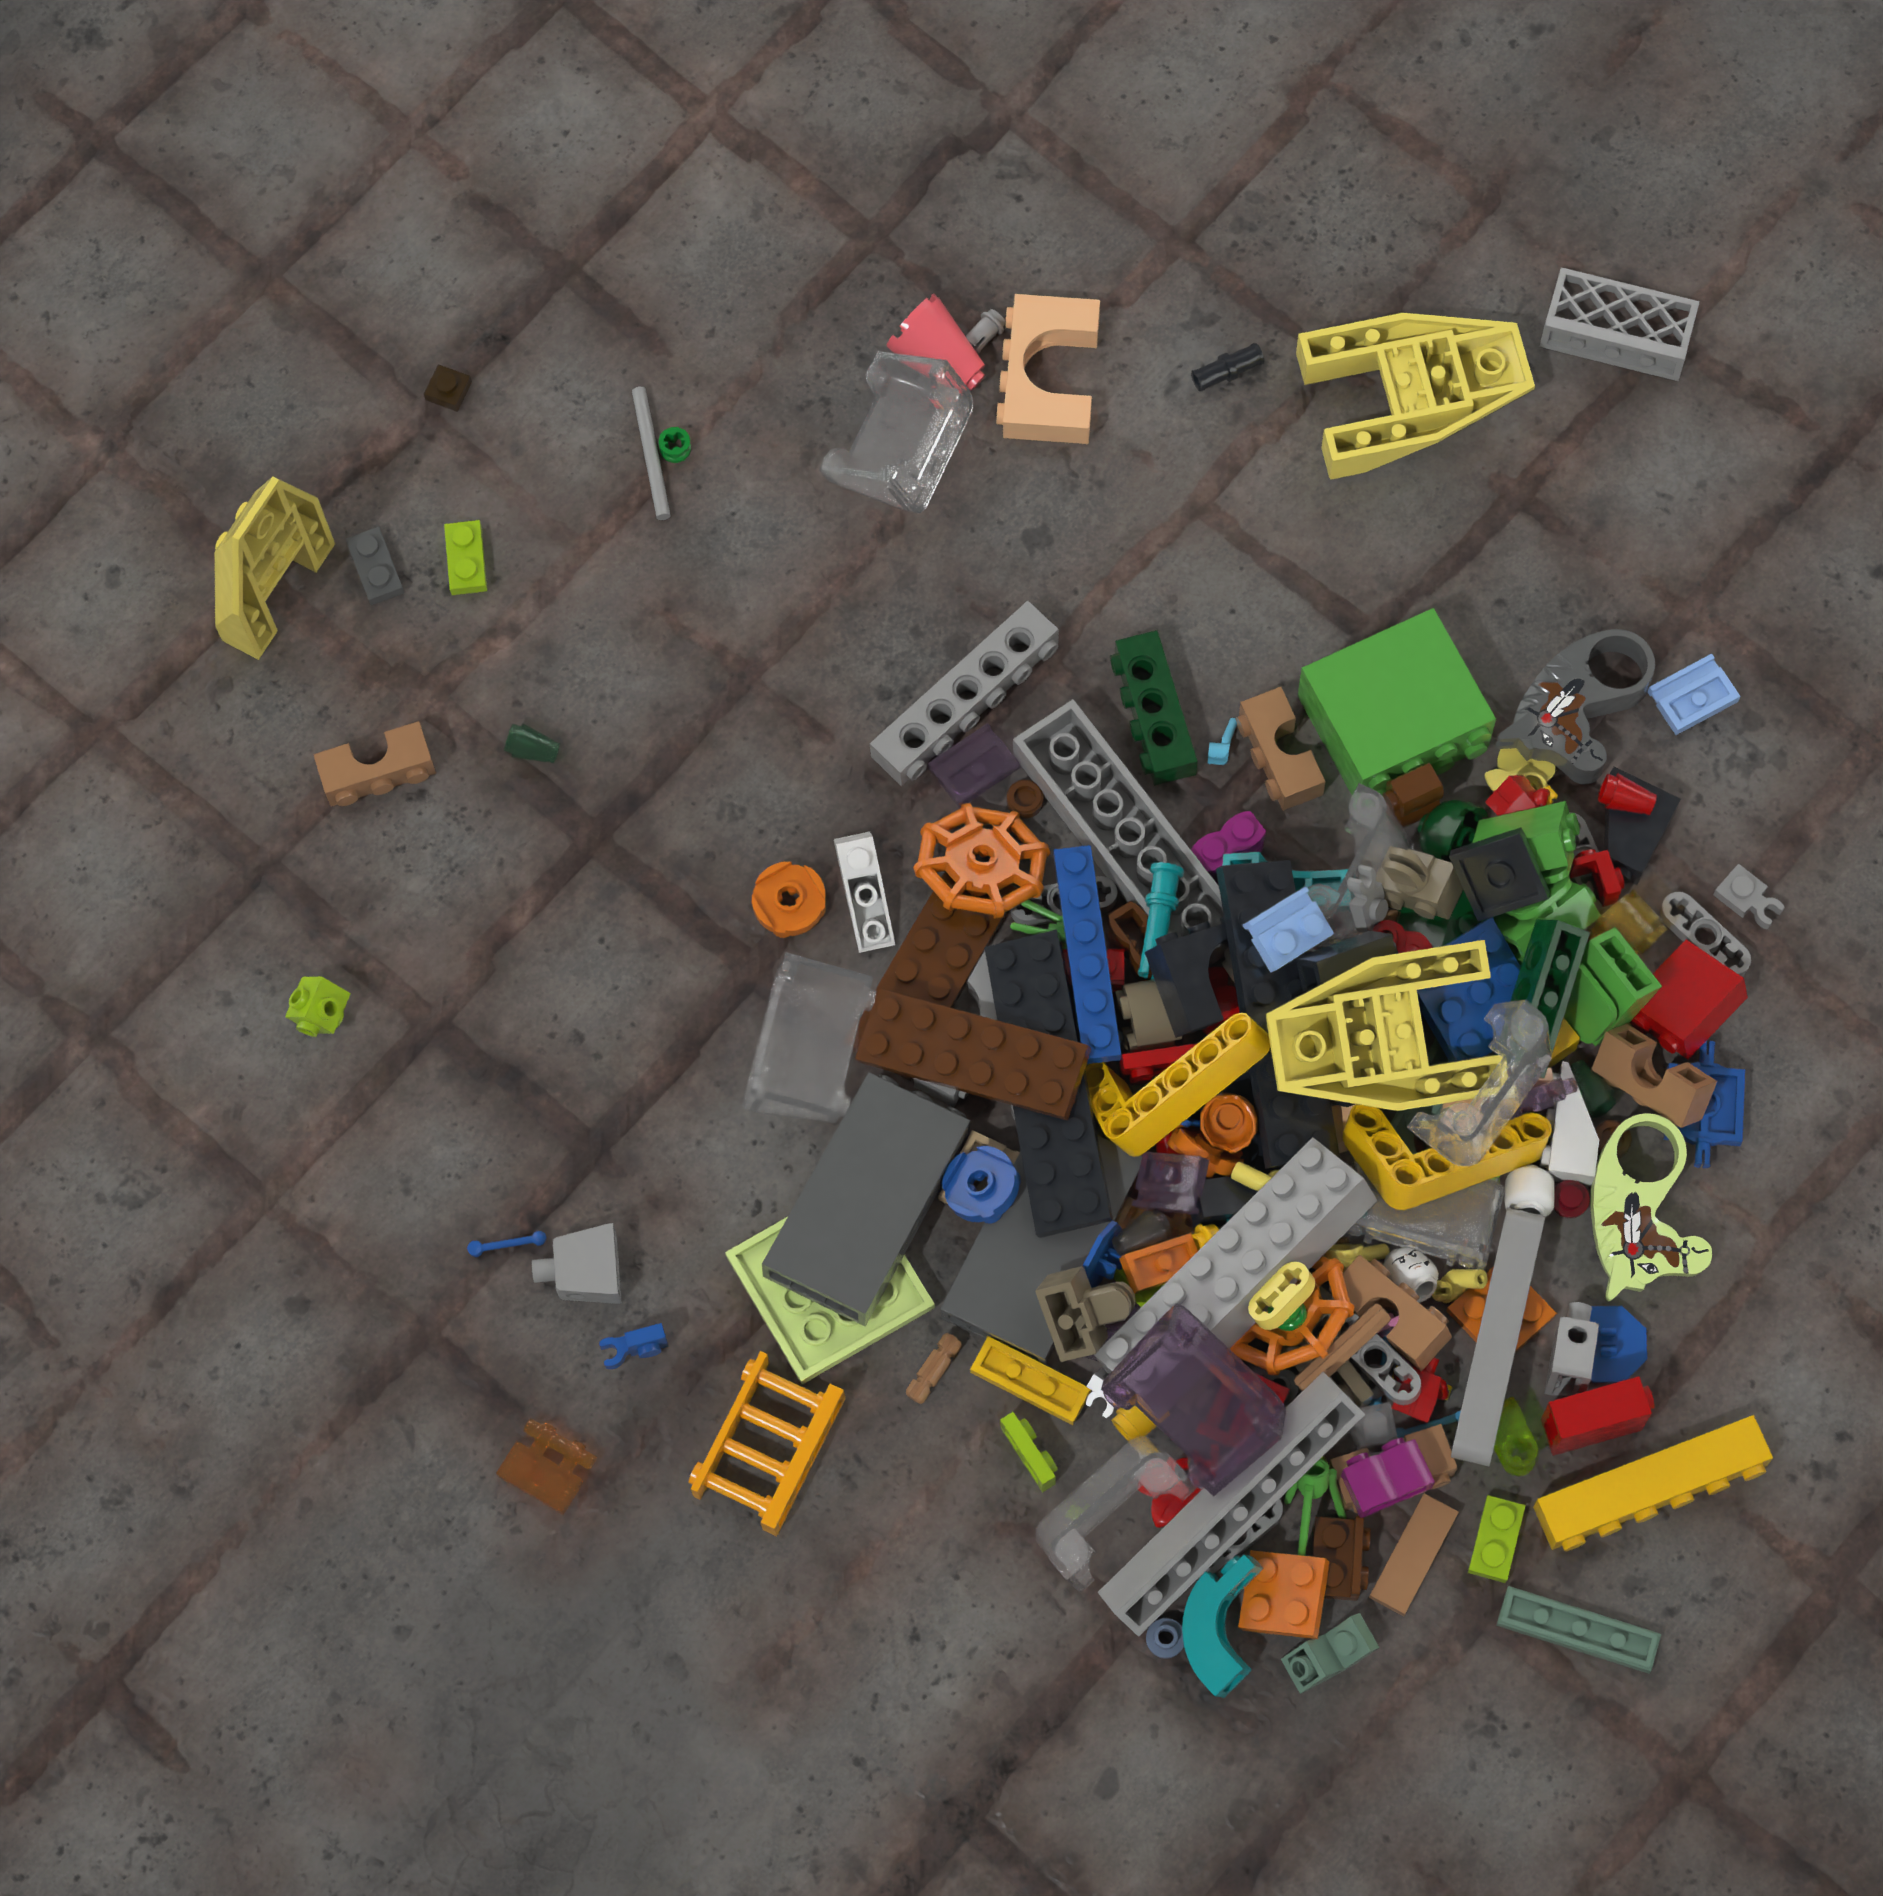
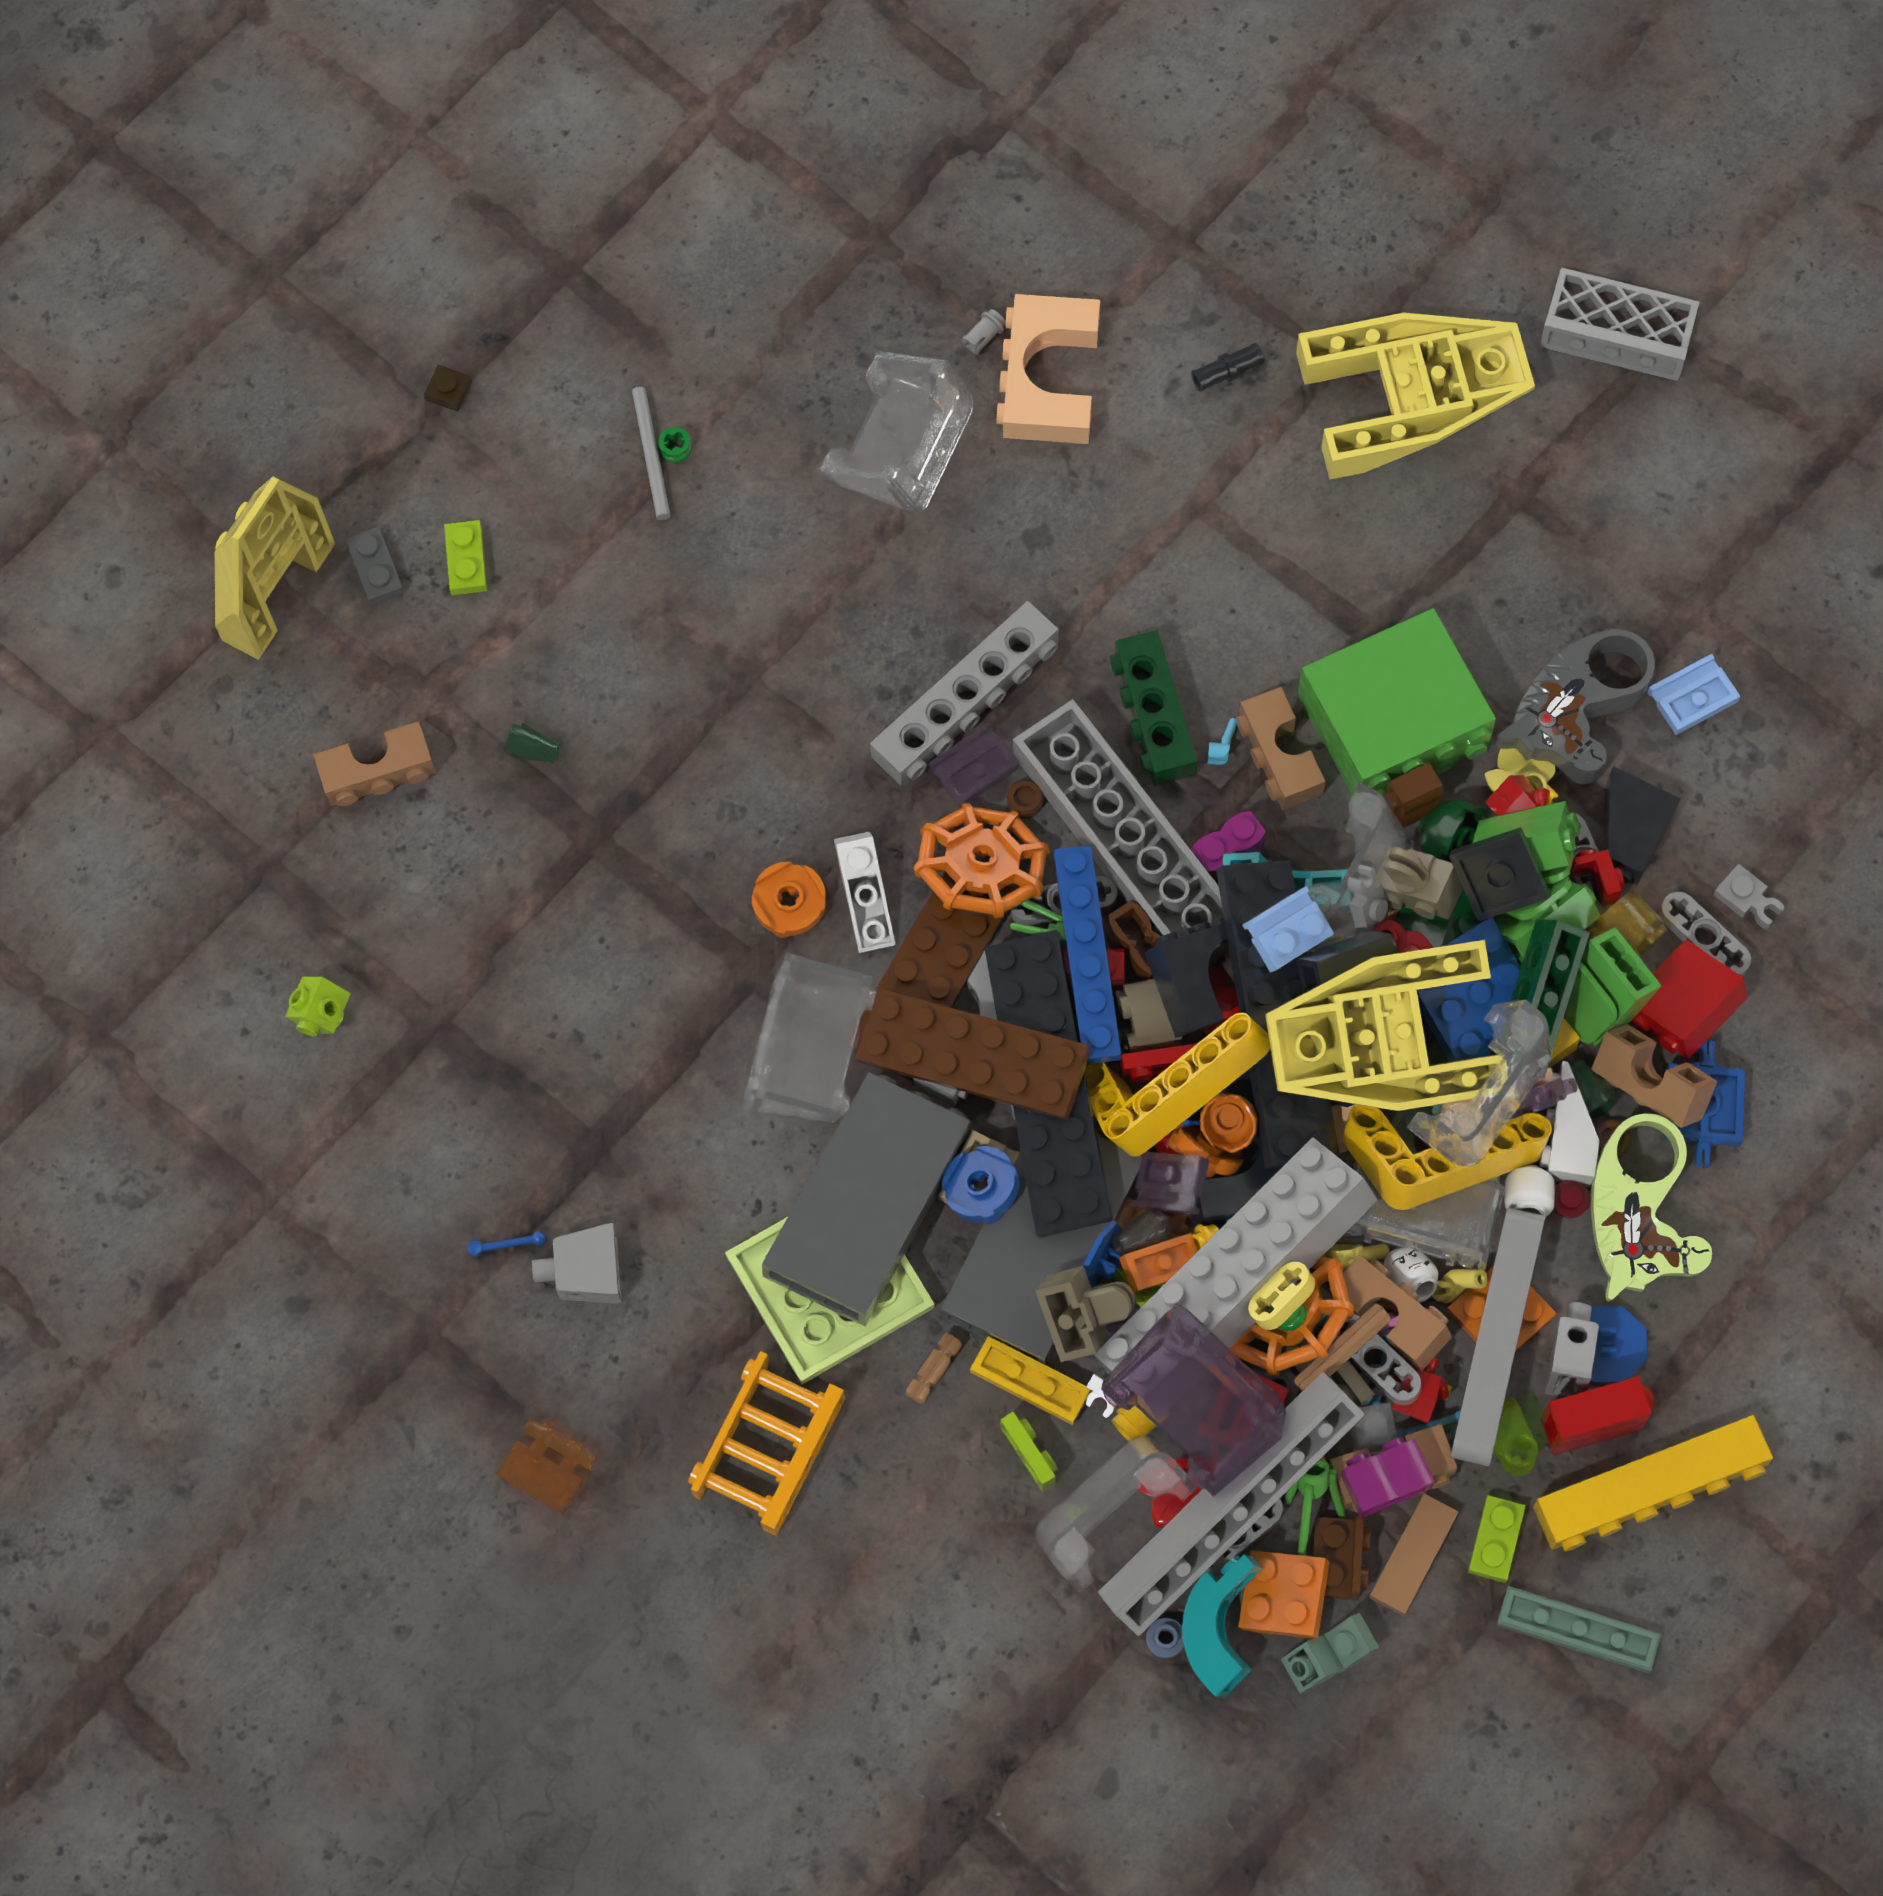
blue plate [599,1323,669,1369] -> none
coral cone [887,294,986,391] -> none
teal pin [1137,862,1184,979] -> none
light yellow arm [1231,1161,1279,1191] -> none
red cone [1598,773,1657,815] -> none

